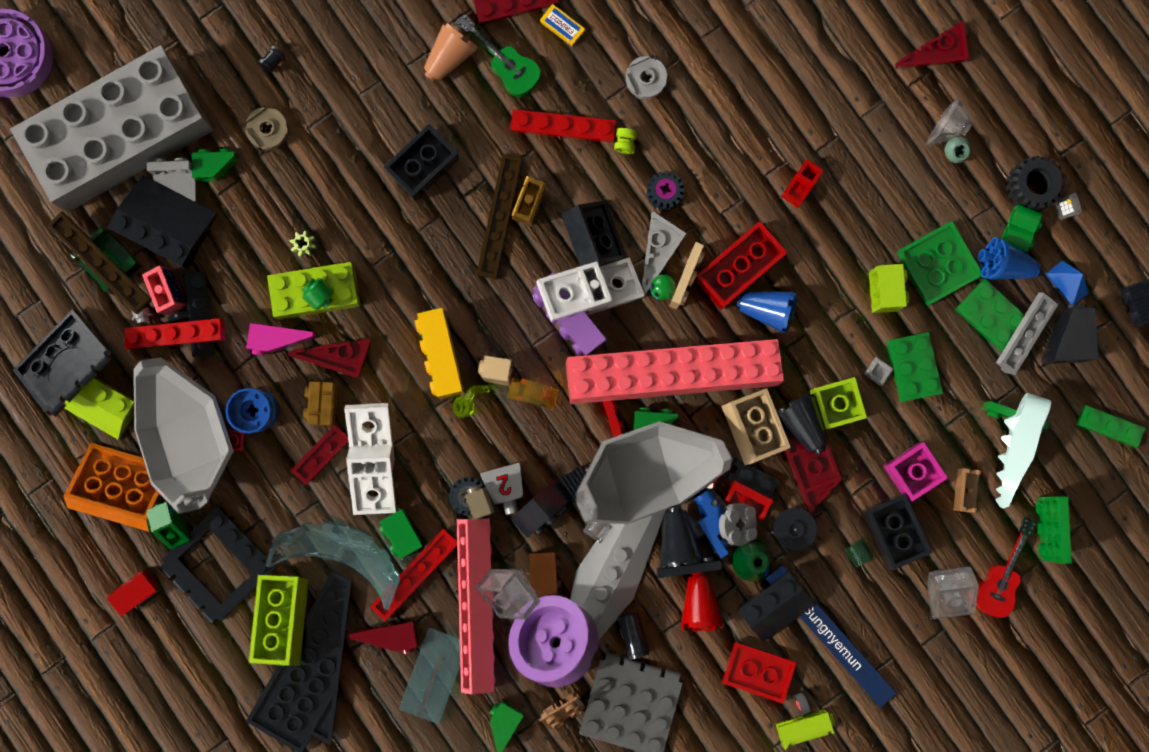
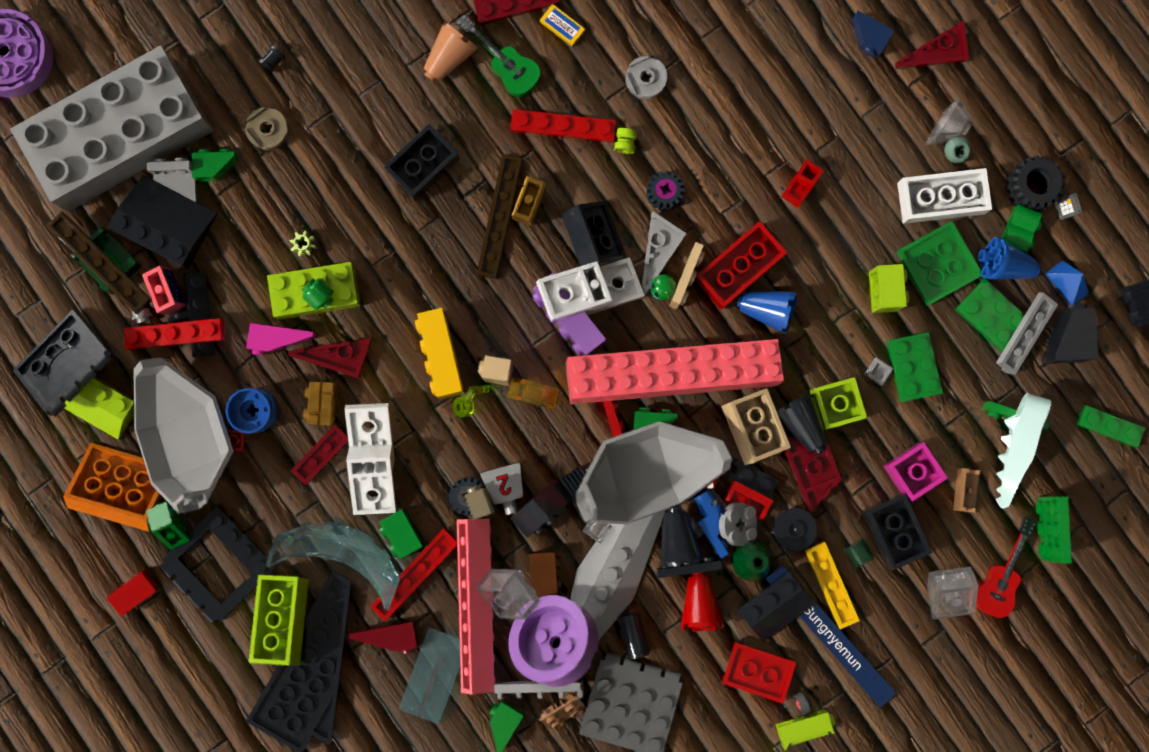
none -> light grey hinge [494,680,583,699]
none -> yellow plate [804,542,860,629]
none -> dark blue slope [852,11,894,58]
none -> white brick [897,168,992,224]

